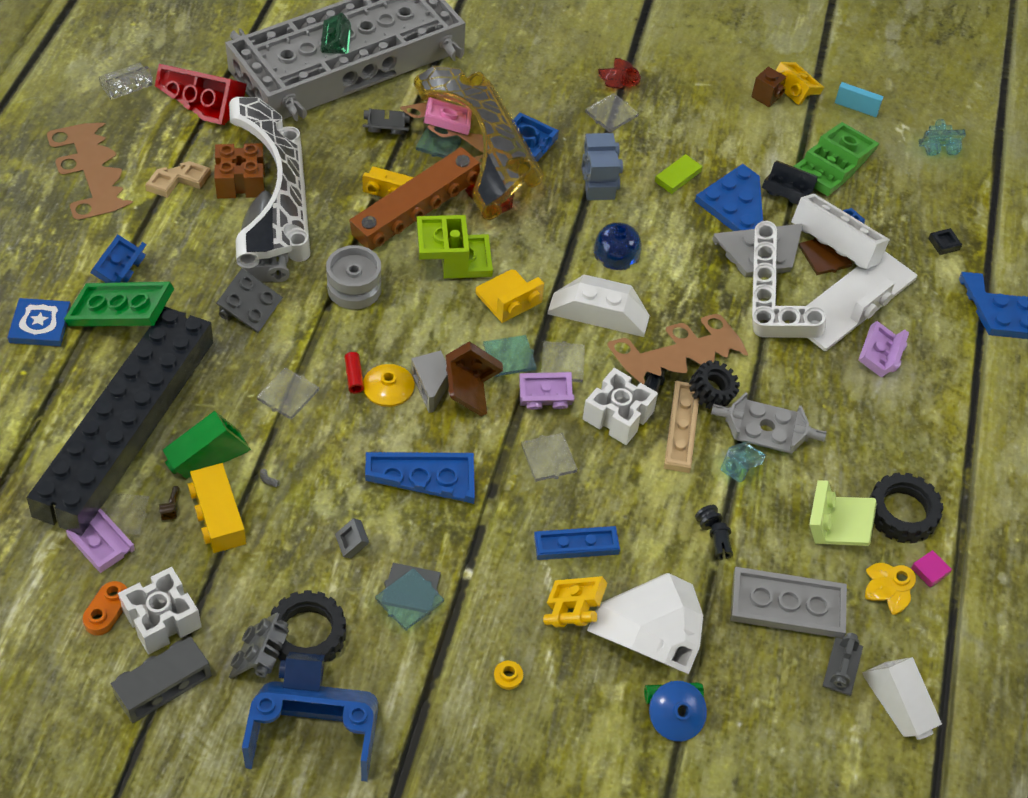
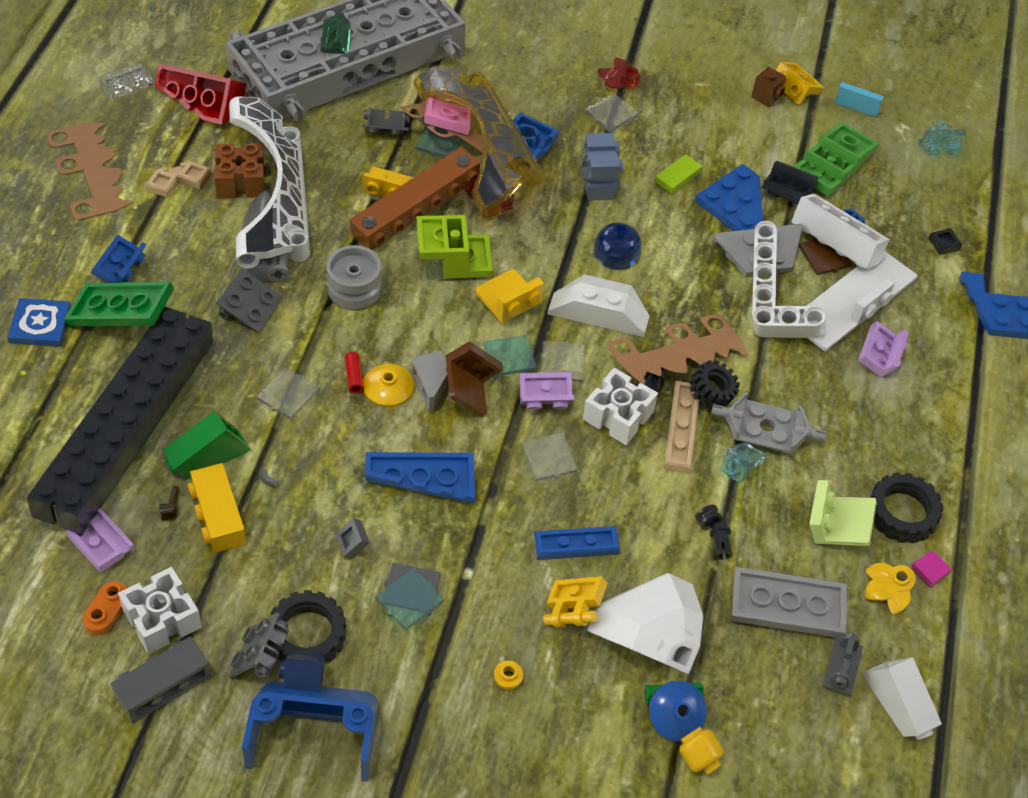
none -> yellow head [679,726,725,775]

